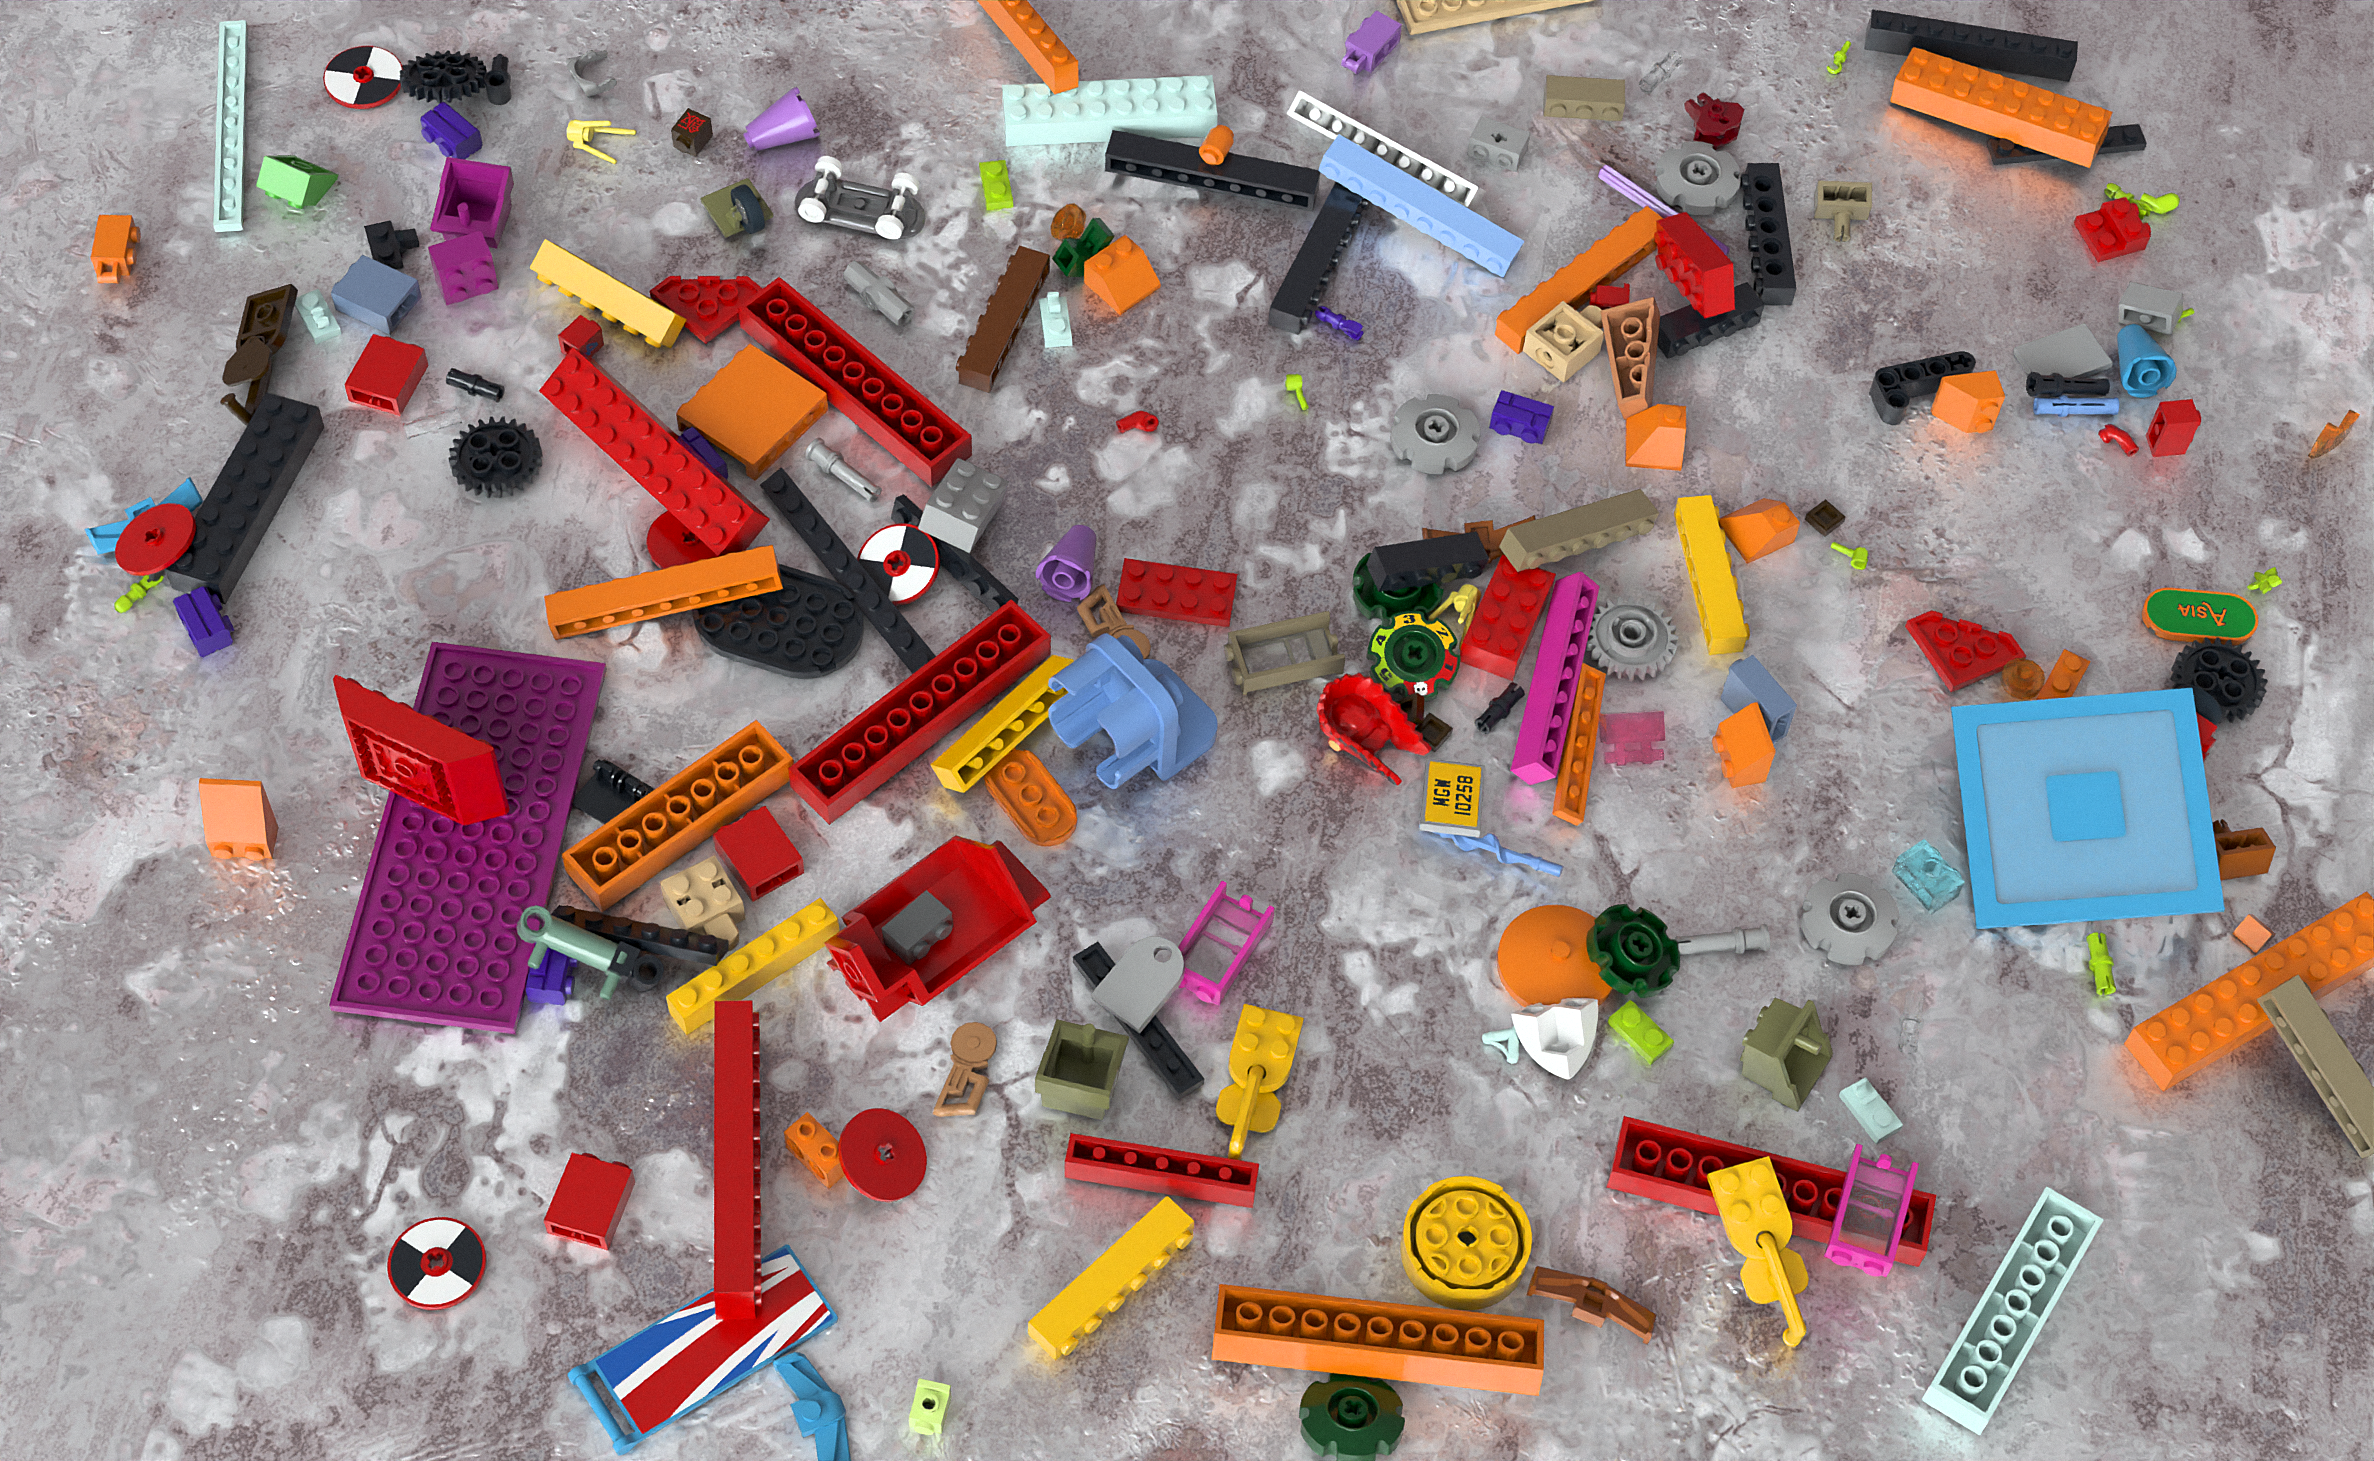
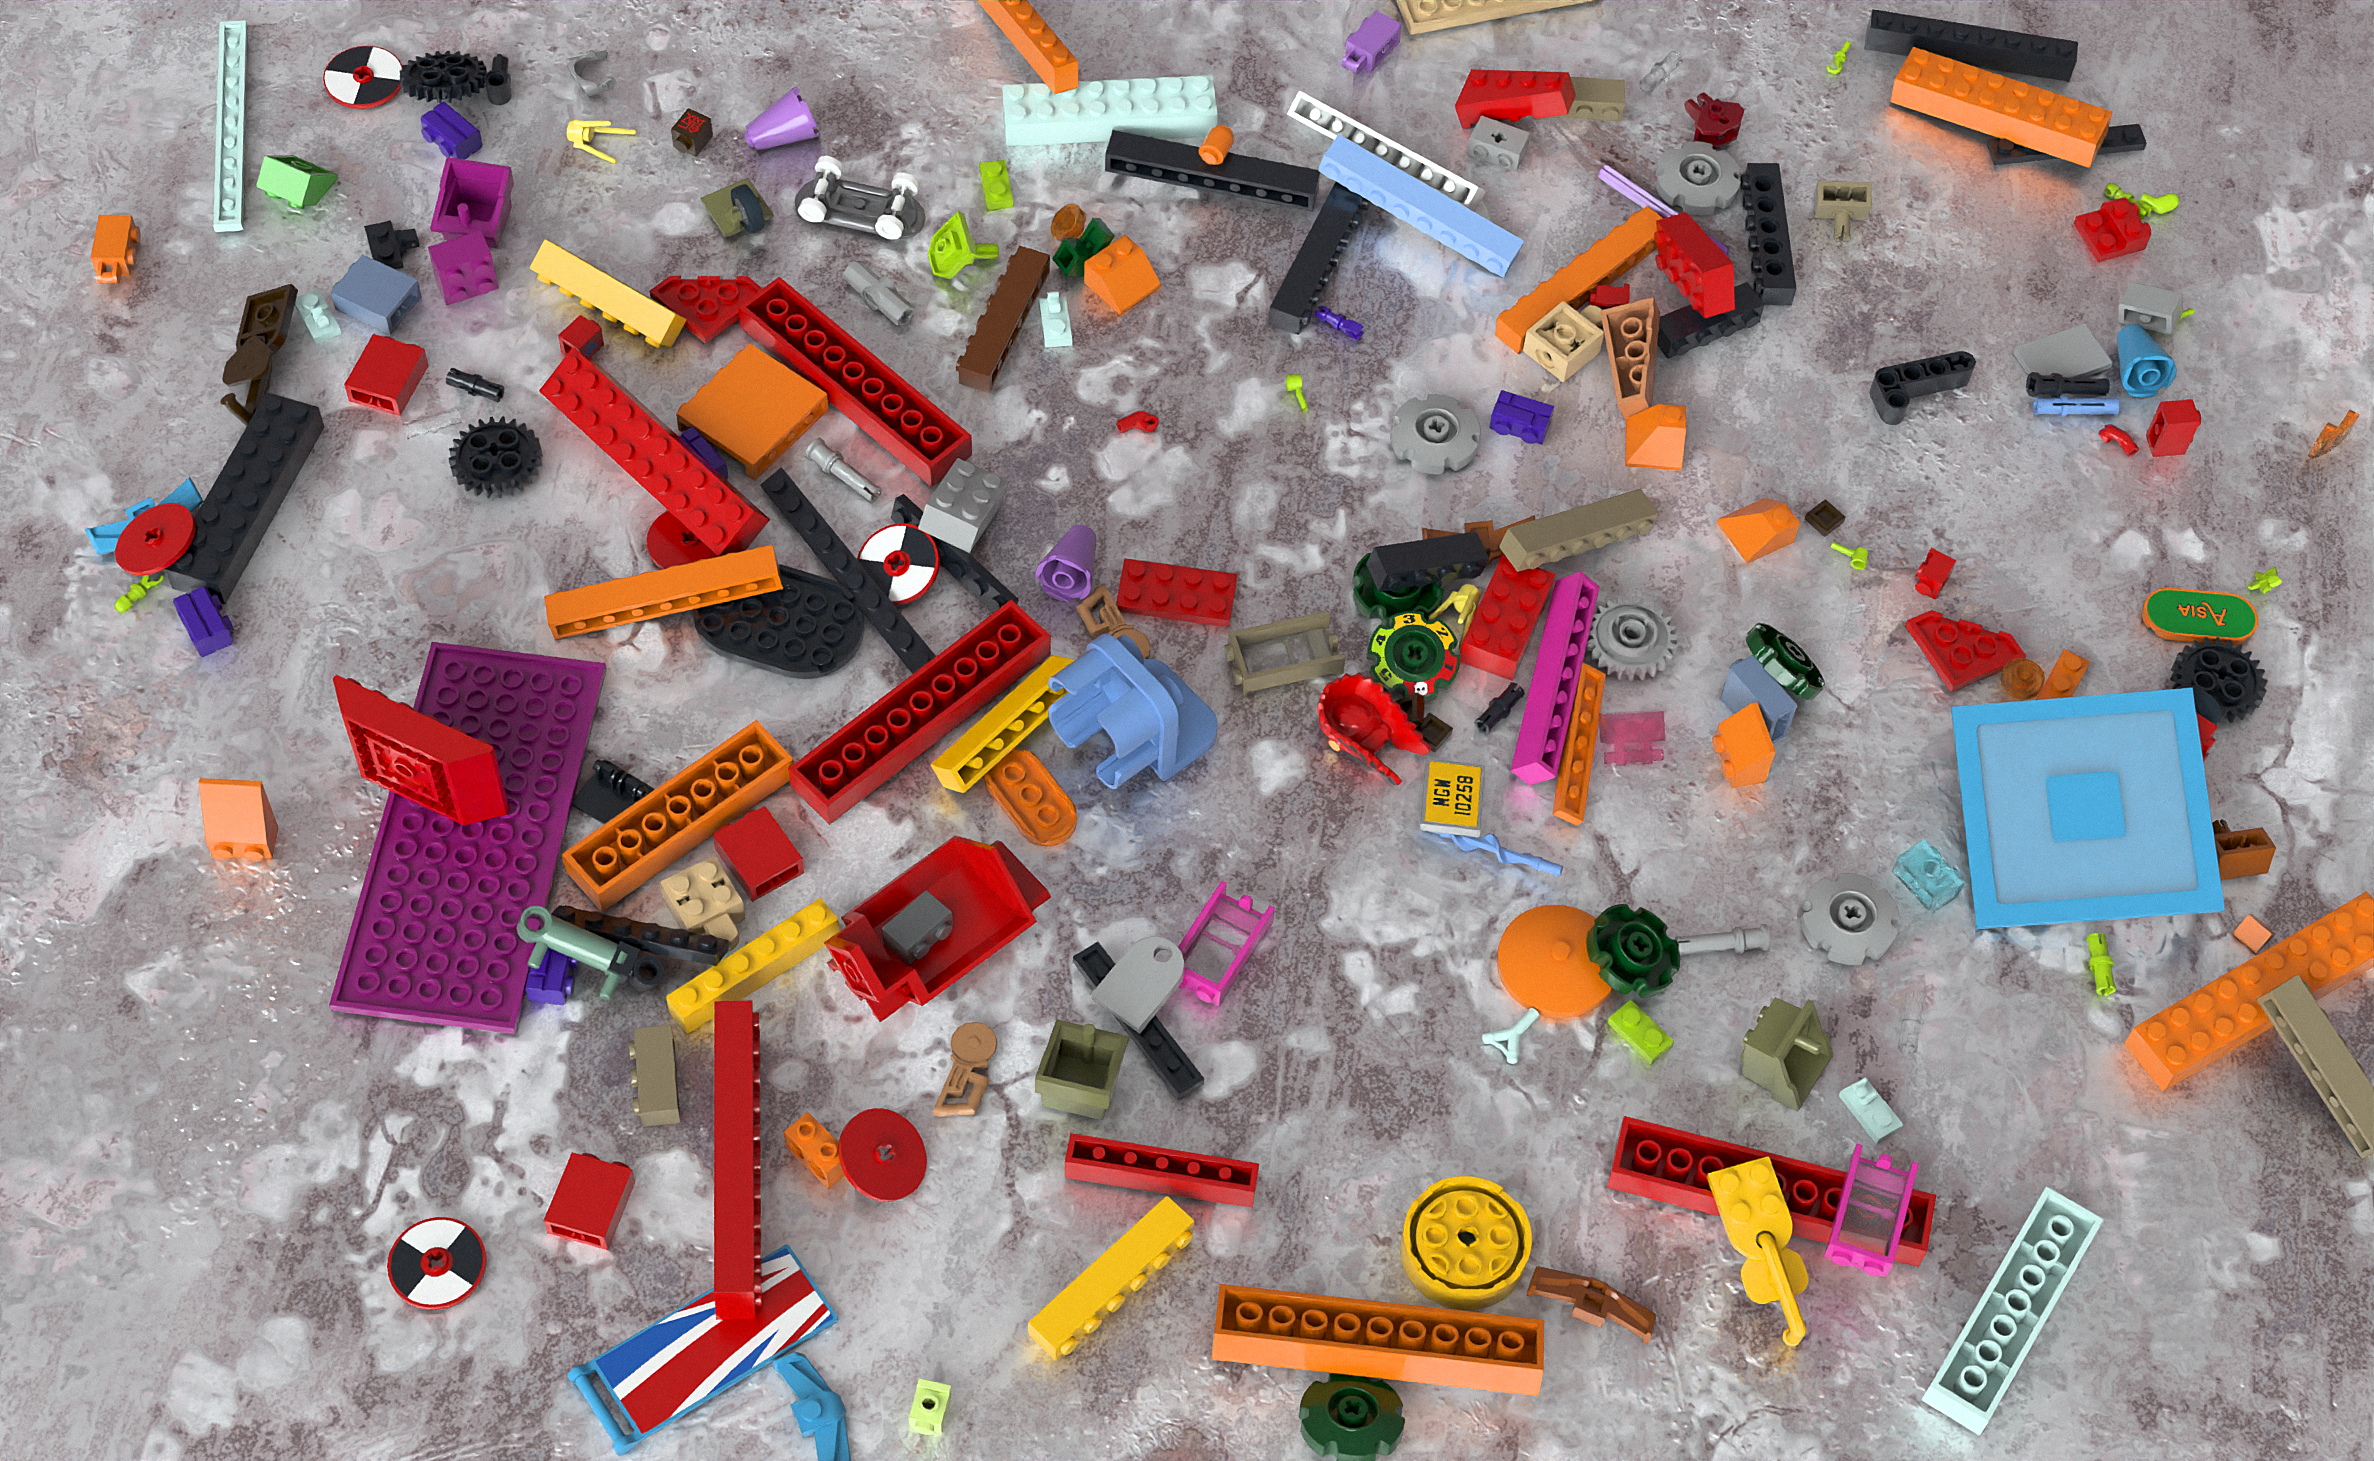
yellow plate [1216,1004,1304,1161] -> none
white brick [1511,998,1598,1079] -> none
yellow brick [1674,495,1750,655] -> none
orange slope [1931,370,2005,433] -> none
none -> dark tan brick [629,1024,681,1127]
none -> lime piece [928,211,999,279]
none -> red wedge [1455,69,1576,129]
none -> dark green piece [1745,623,1825,700]
none -> red brick [1915,547,1957,600]

